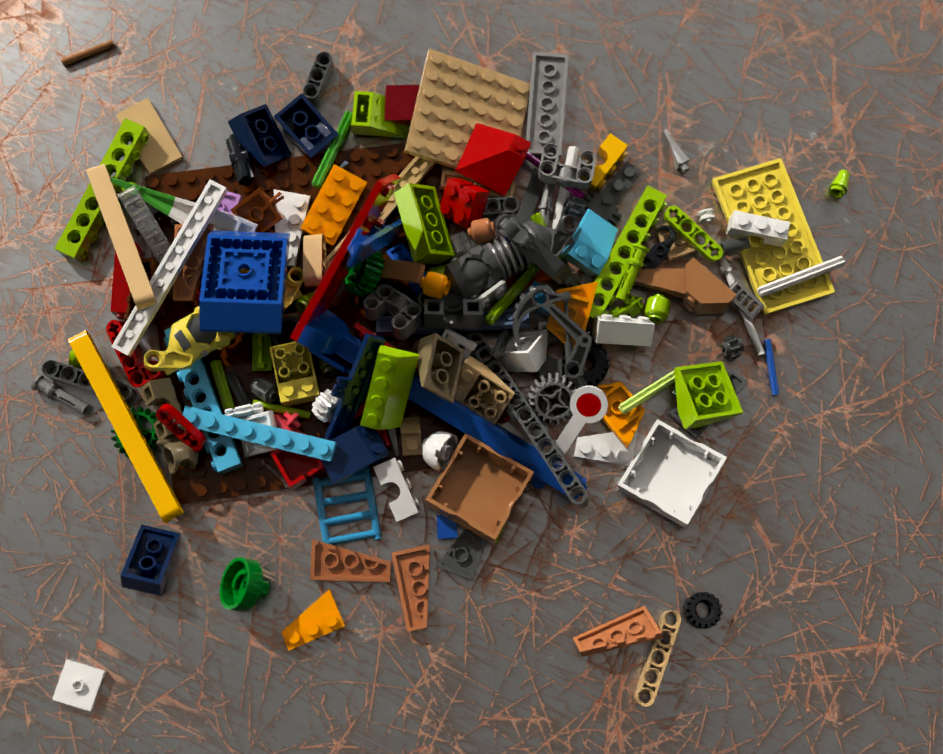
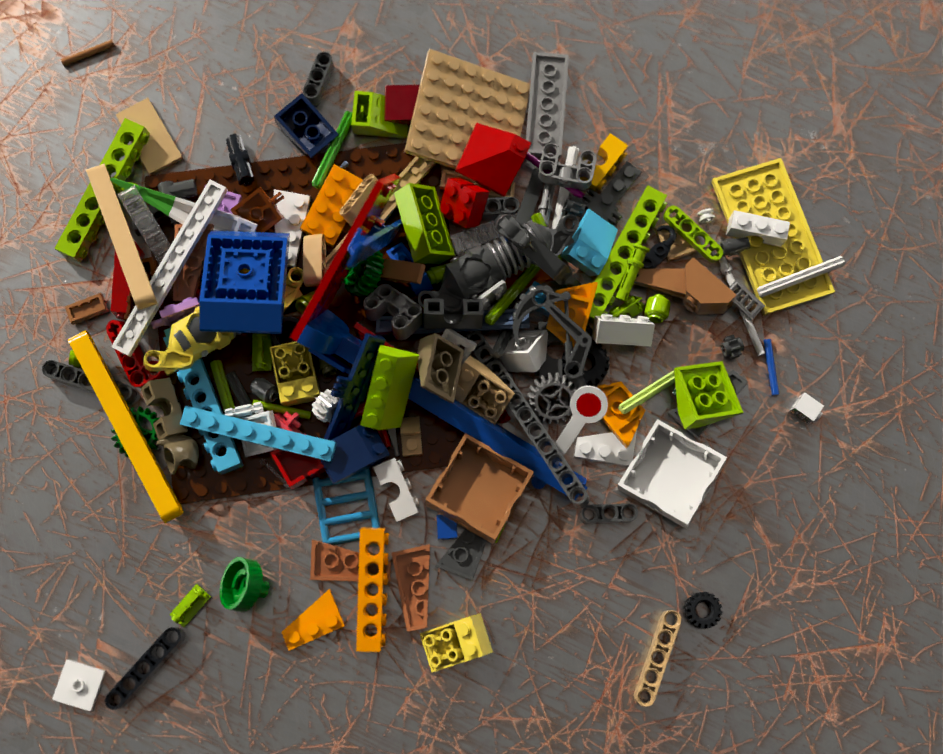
light grey pin [31,374,90,415] -> none
dark blue slope [120,524,180,596] -> none
red beam [156,404,207,451] -> none
dark blue slope [228,104,292,167] -> none
light orange head [420,271,450,299] -> none
white cylinder [422,431,458,471] -> none
nougat head [467,218,496,245] -> none
nougat wing [573,606,663,657] -> none
light grey piece [664,129,690,173] -> none
lime cone [829,170,850,198] -> none
none -> medium nougat plate [65,293,109,325]
none -> black beam [105,627,185,710]
none -> lavender plate [151,297,199,329]
none -> dark grey piece [158,179,198,199]
none -> lime hinge [169,584,211,628]
none -> tan beam [339,174,378,226]
none -> light orange brick [356,527,389,652]
none -> light yellow slope [420,613,493,672]
none -> dark grey beam [579,503,638,524]
none -> white brick [789,393,824,424]

